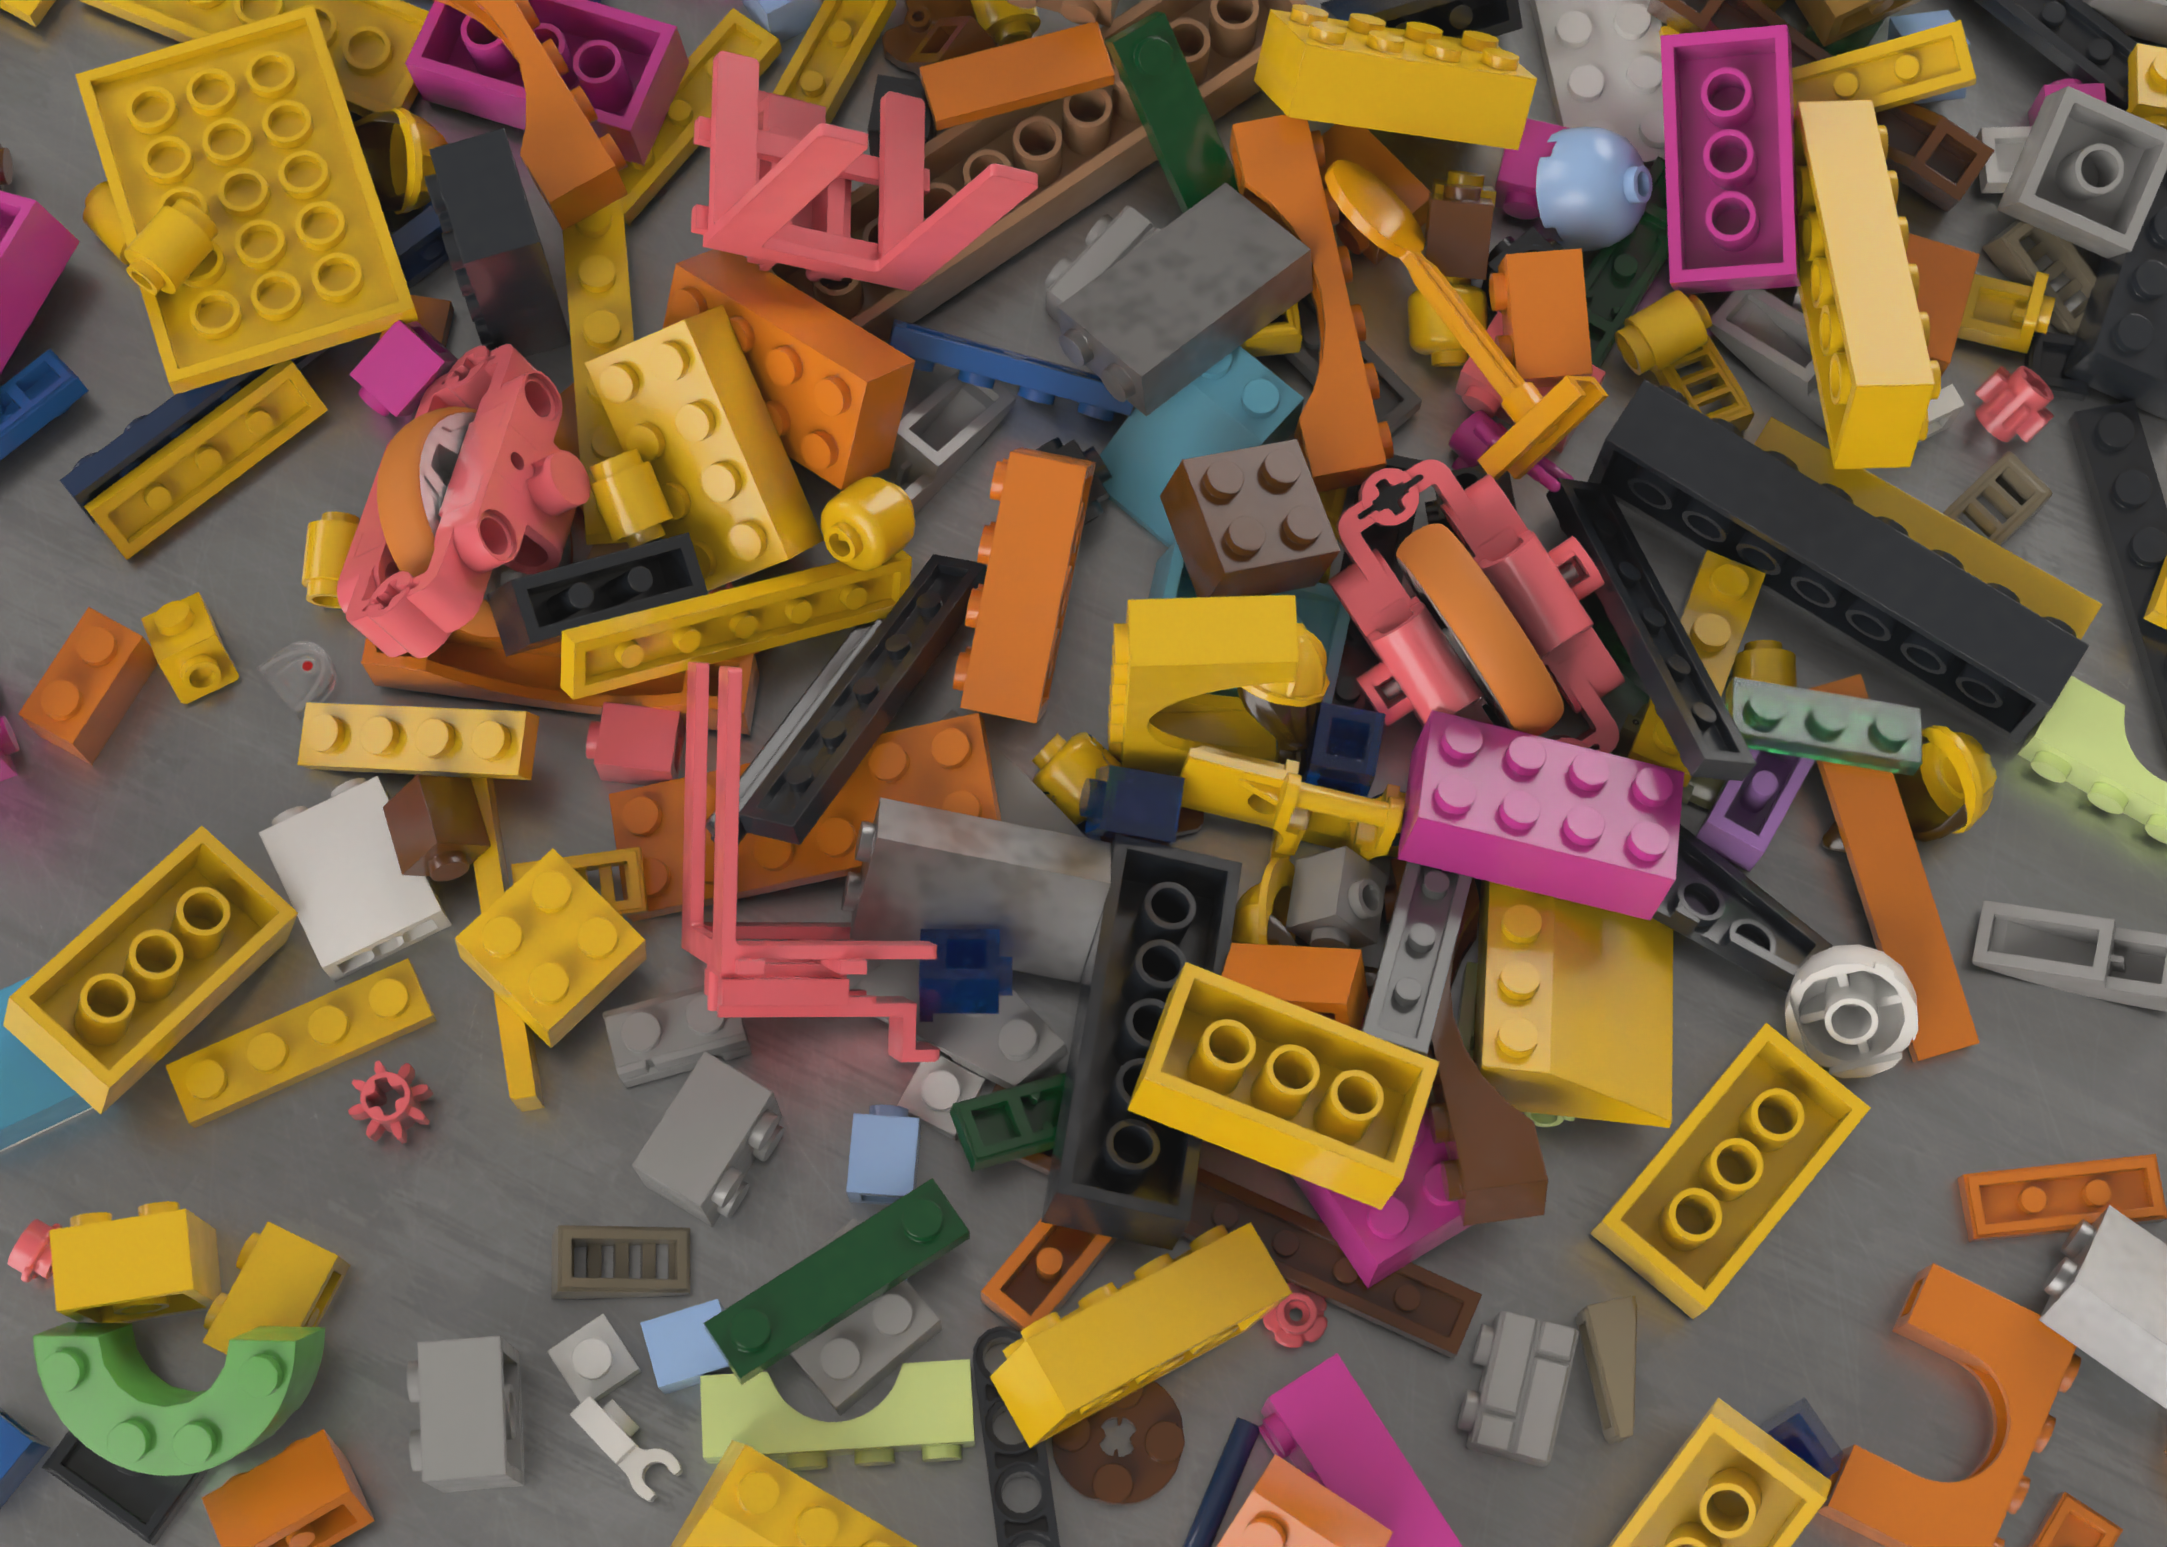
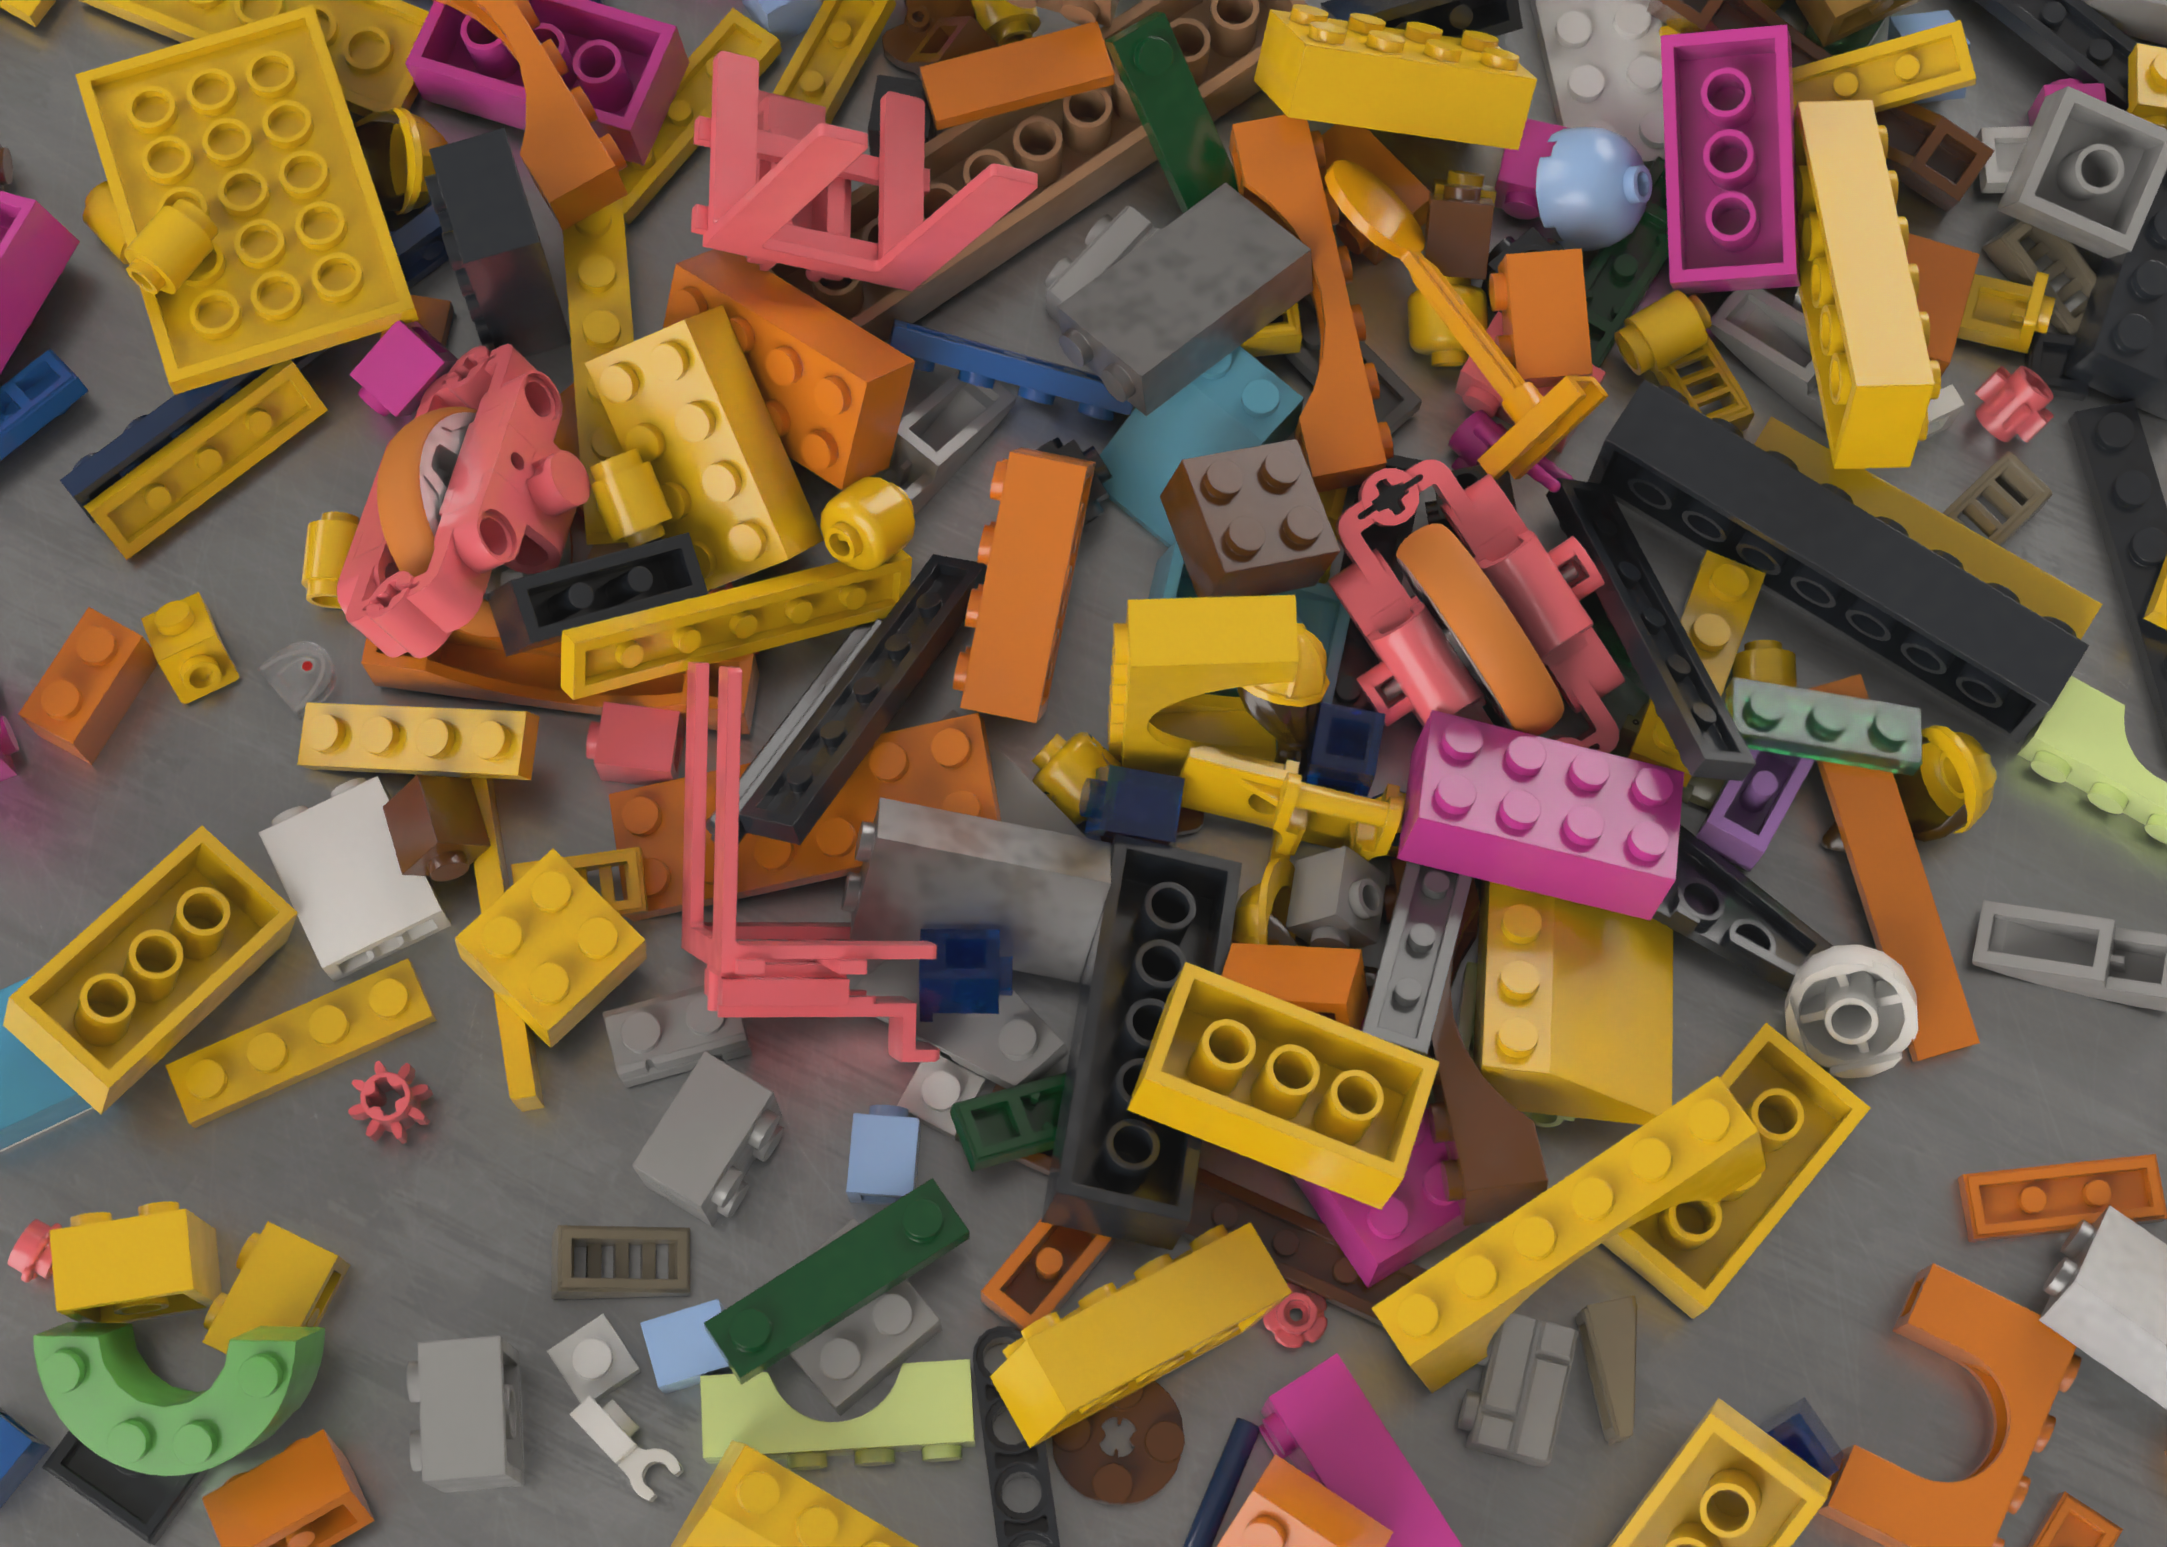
none -> yellow arch [1372,1075,1767,1393]

